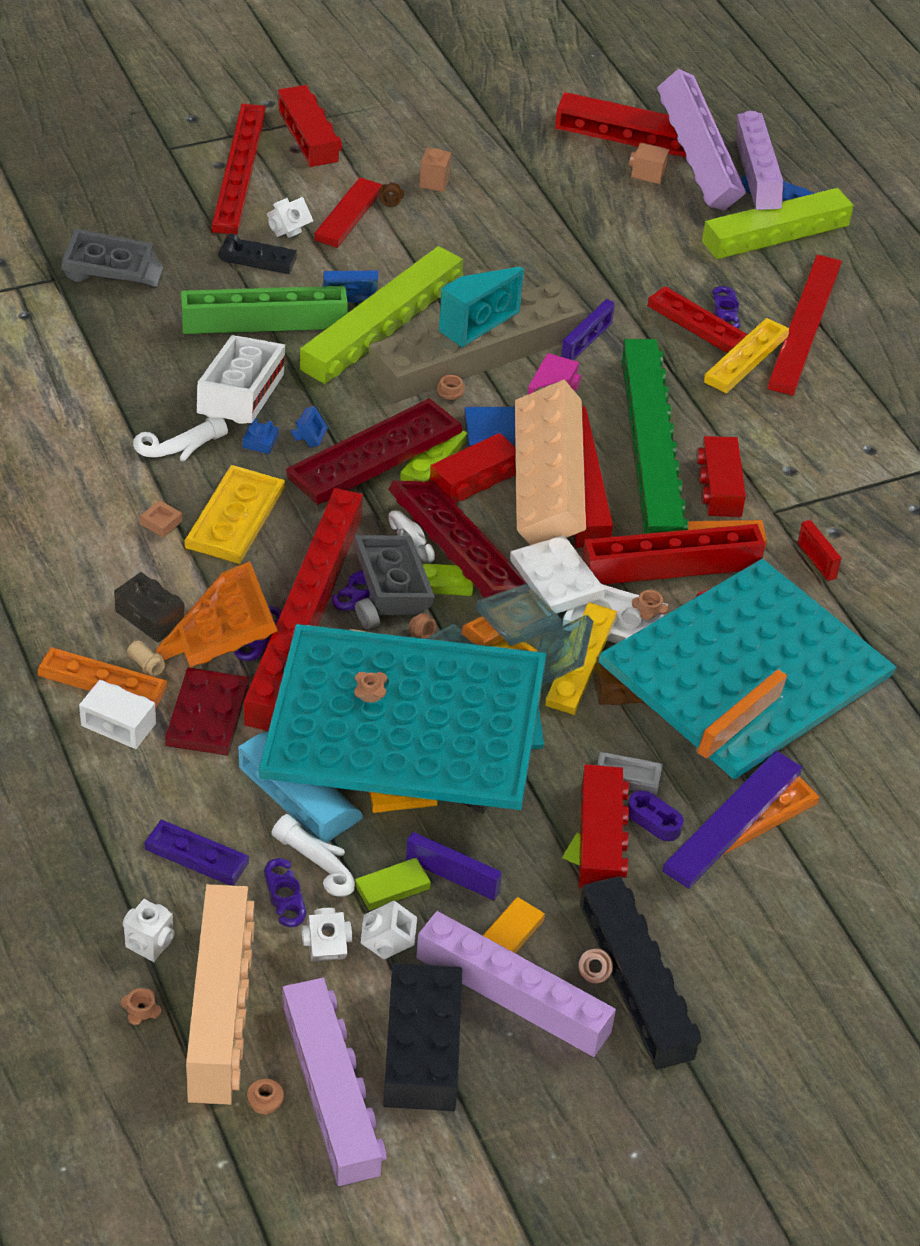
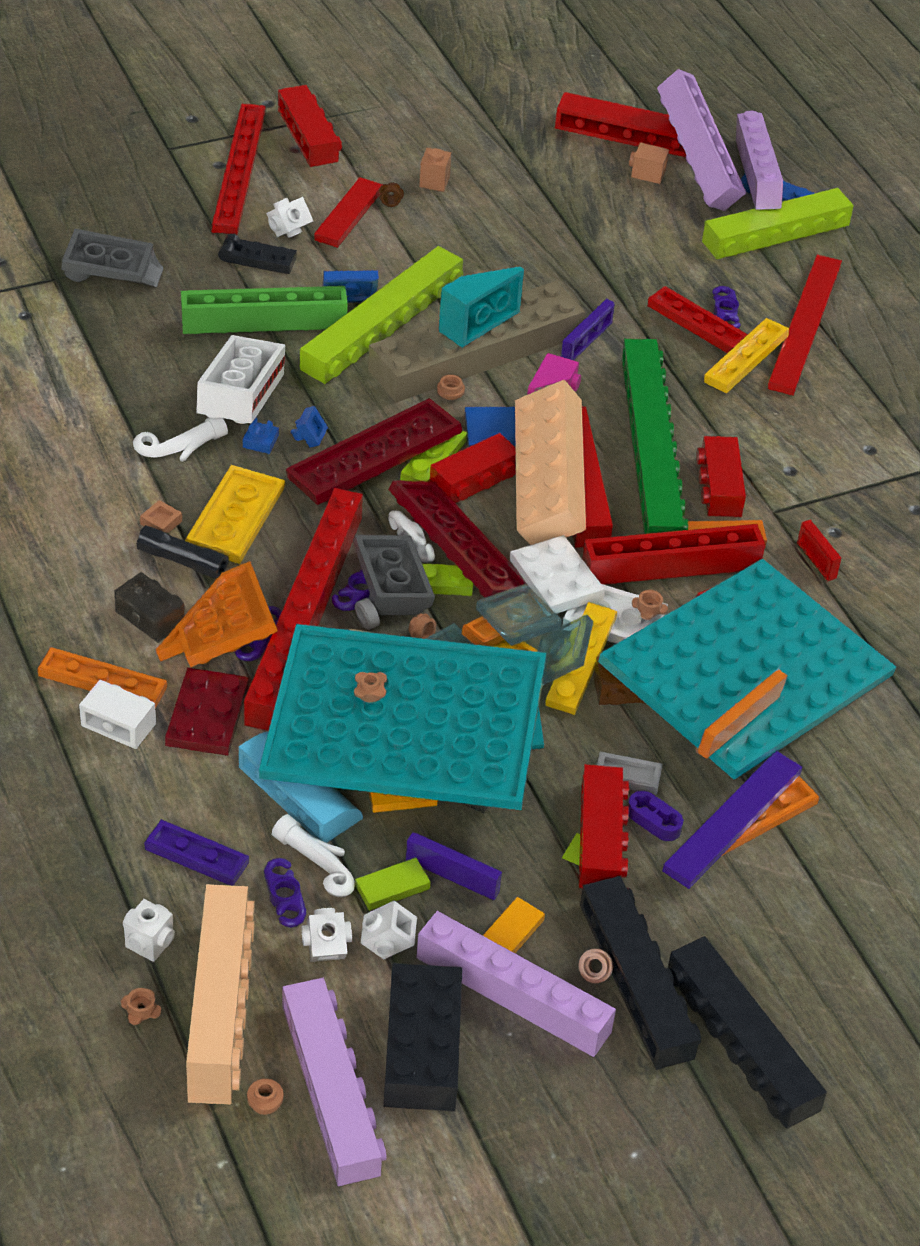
tan pin [127,640,165,677] -> none
none -> black axle [136,525,229,579]
none -> black brick [668,936,827,1129]

